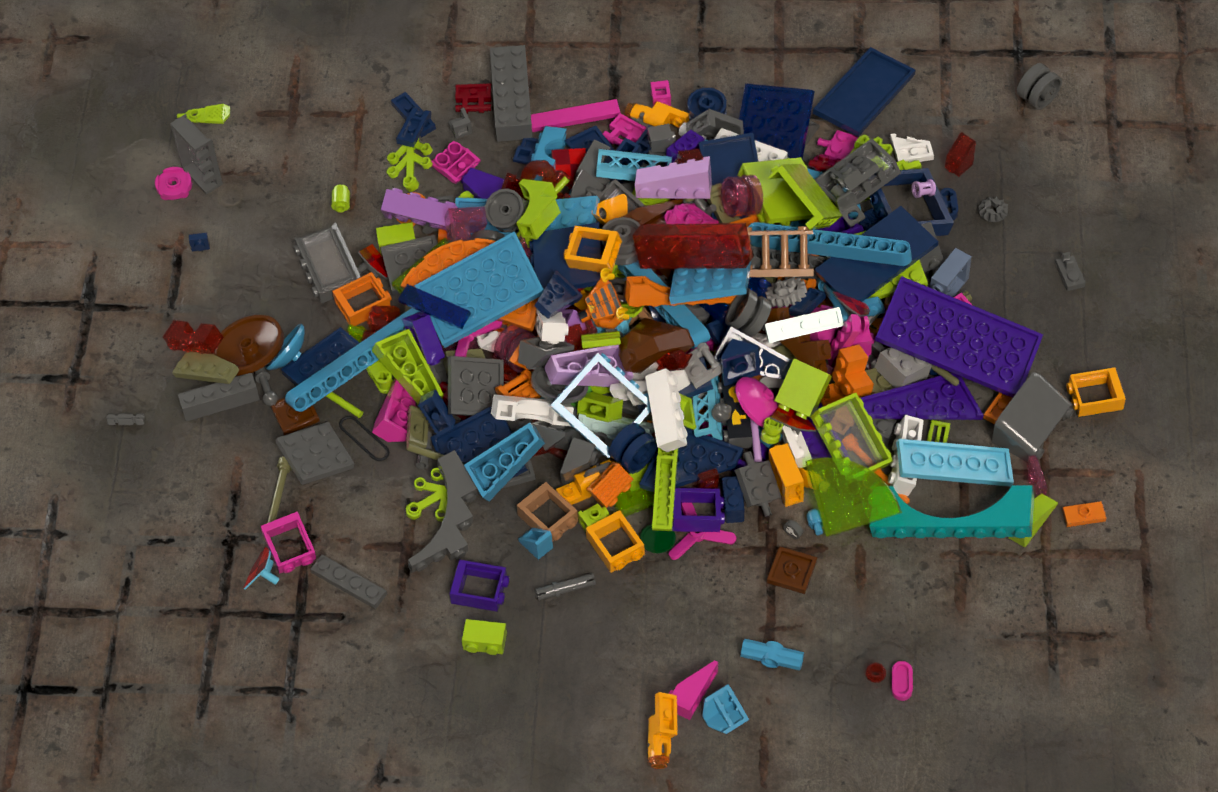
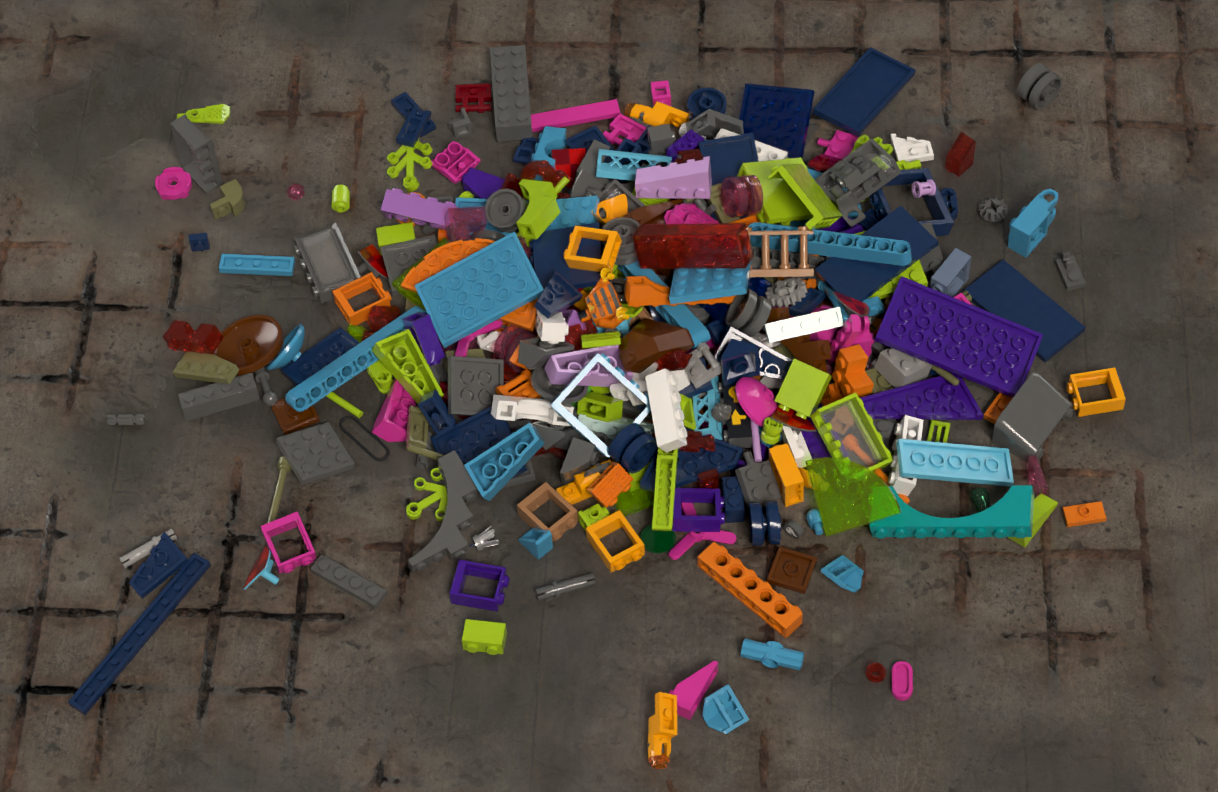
clear blue tile [398,284,471,329] -> none
none -> dark blue plate [68,553,211,715]
none -> light grey pin [119,528,177,569]
none -> dark blue wing [129,532,189,599]
none -> olive brick [210,179,245,220]
none -> dark azure plate [219,254,295,276]
none -> clear pink plate [287,184,305,200]
none -> flat silver piece [469,526,499,551]
none -> clear red plate [680,431,716,452]
none -> orange brick [698,542,803,639]
none -> dark blue wheel [749,501,781,546]
none -> dark azure slope [820,555,864,592]
none -> dark blue tile [964,259,1085,363]
none -> clear green cone [970,488,990,513]
none -> dark azure brick [1007,188,1058,258]

